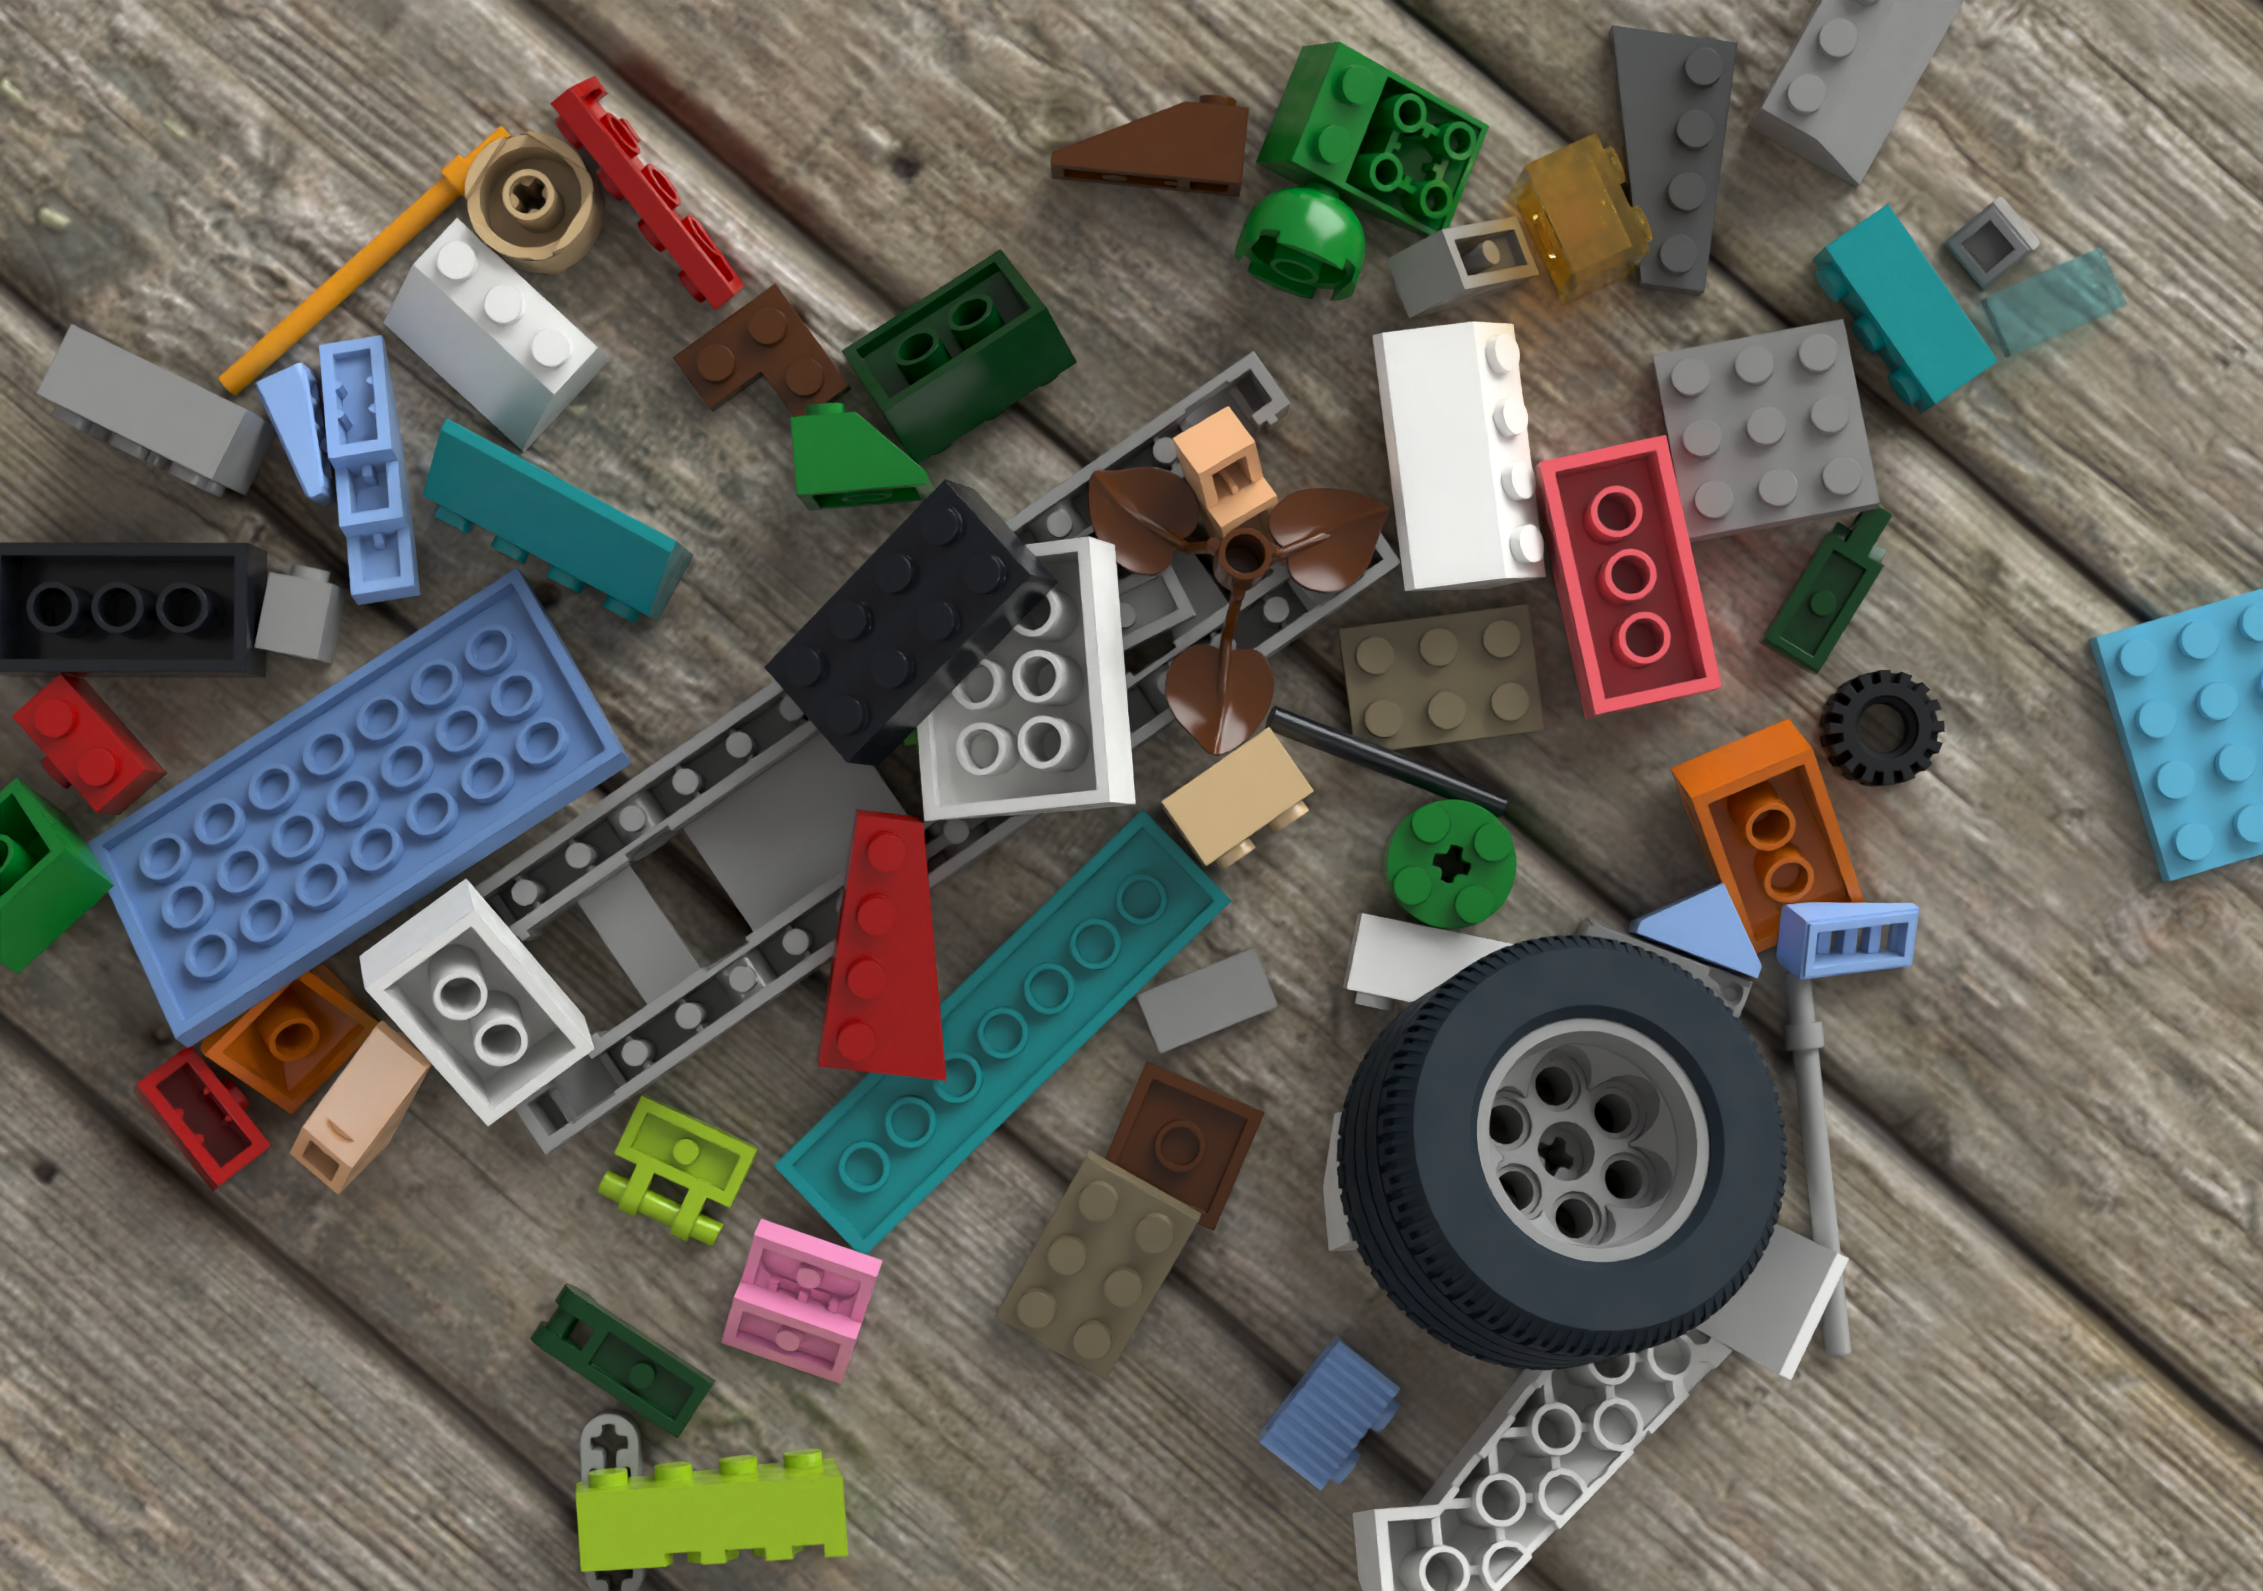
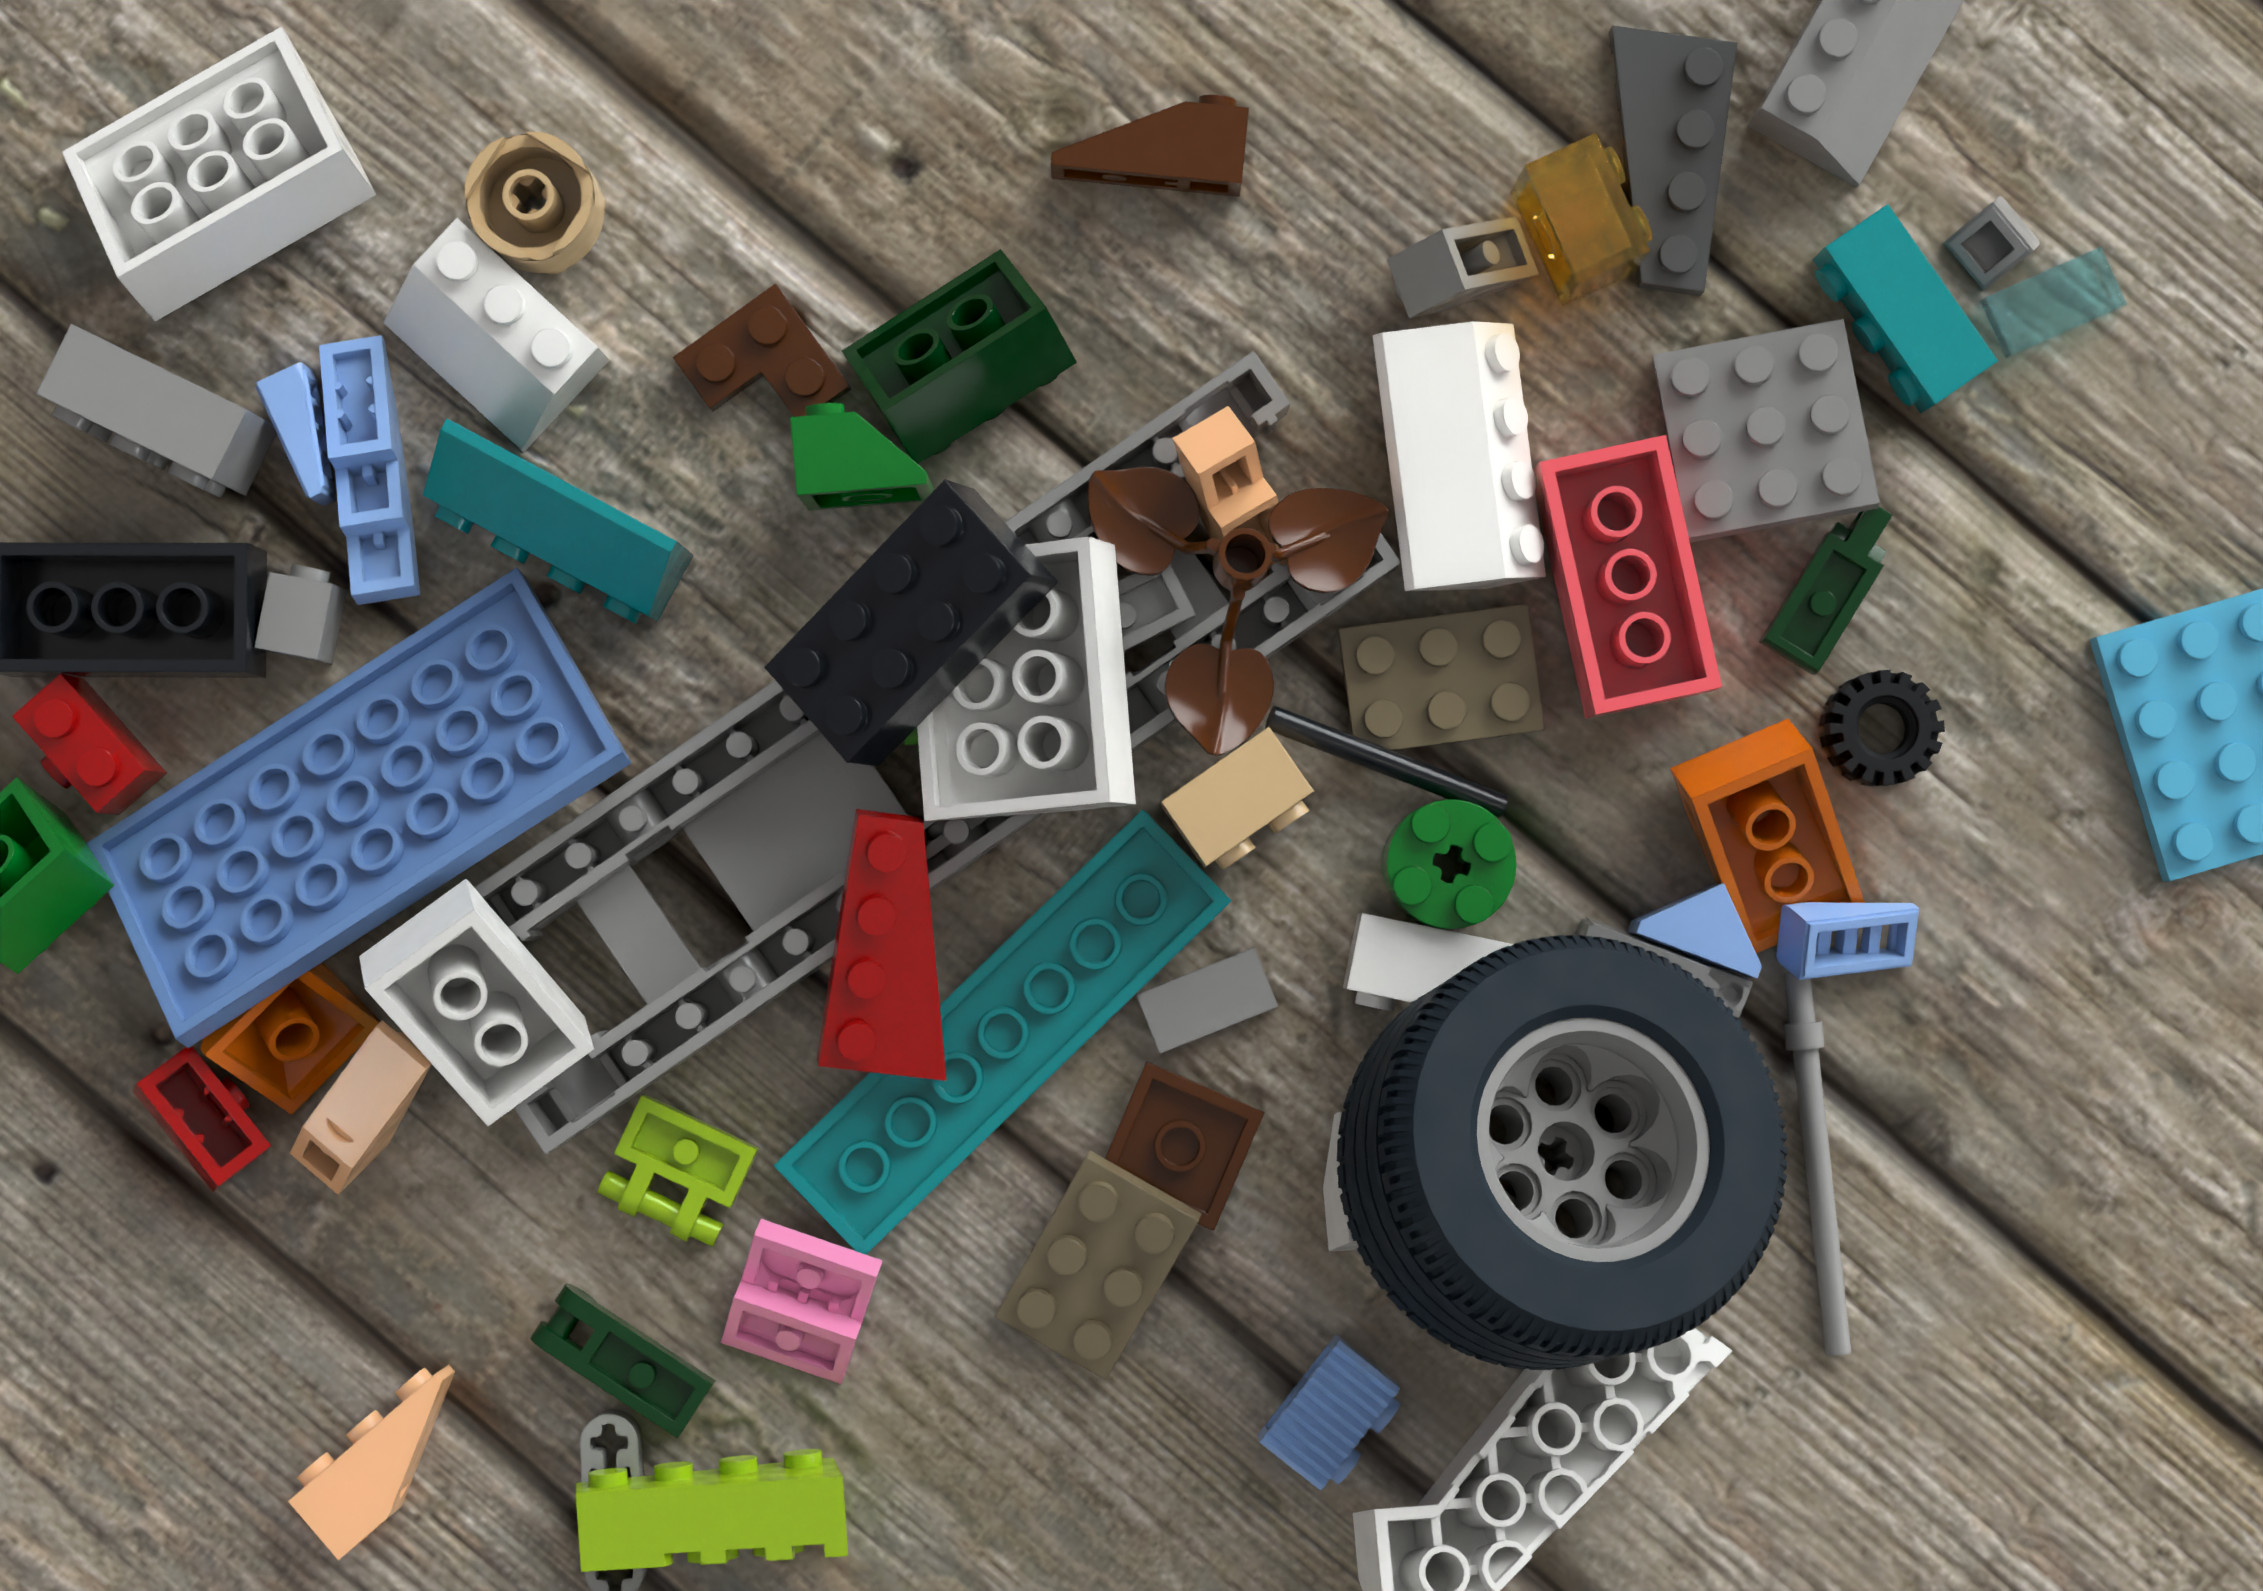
light orange bar [218,125,512,397] -> none
red wing [550,76,745,310] -> none
green cylinder [1234,182,1366,301] -> none
green slope [1256,42,1489,238] -> none
white slope [1696,1223,1849,1380] -> none
none -> white slope [62,27,376,321]
none -> light nougat slope [288,1365,455,1561]

